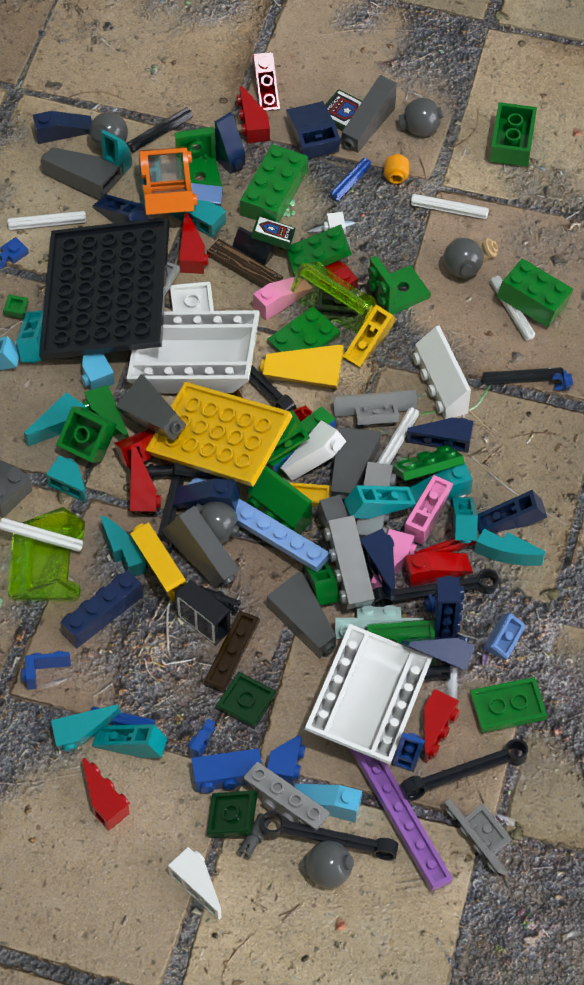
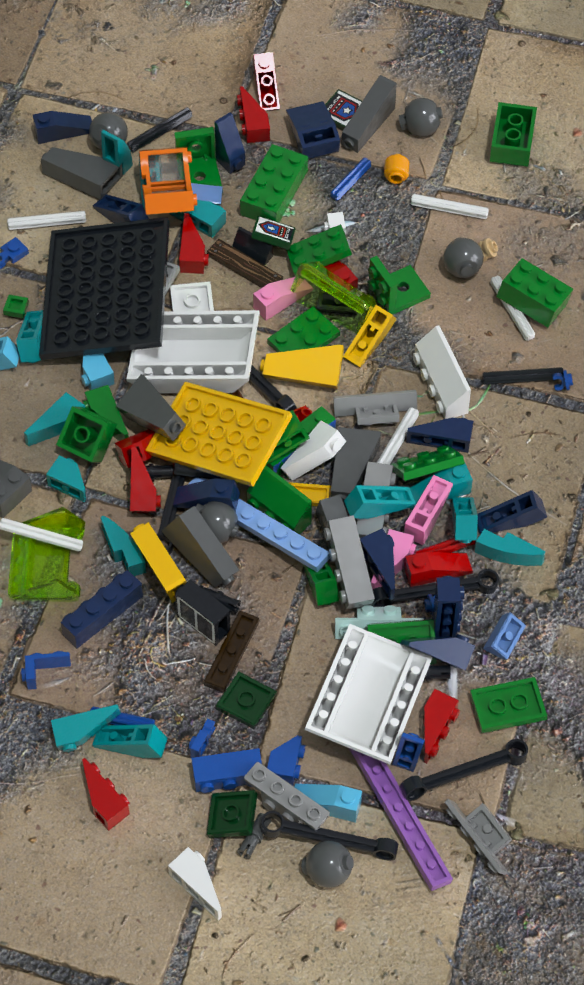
dark grey slope [267,571,336,659] -> none

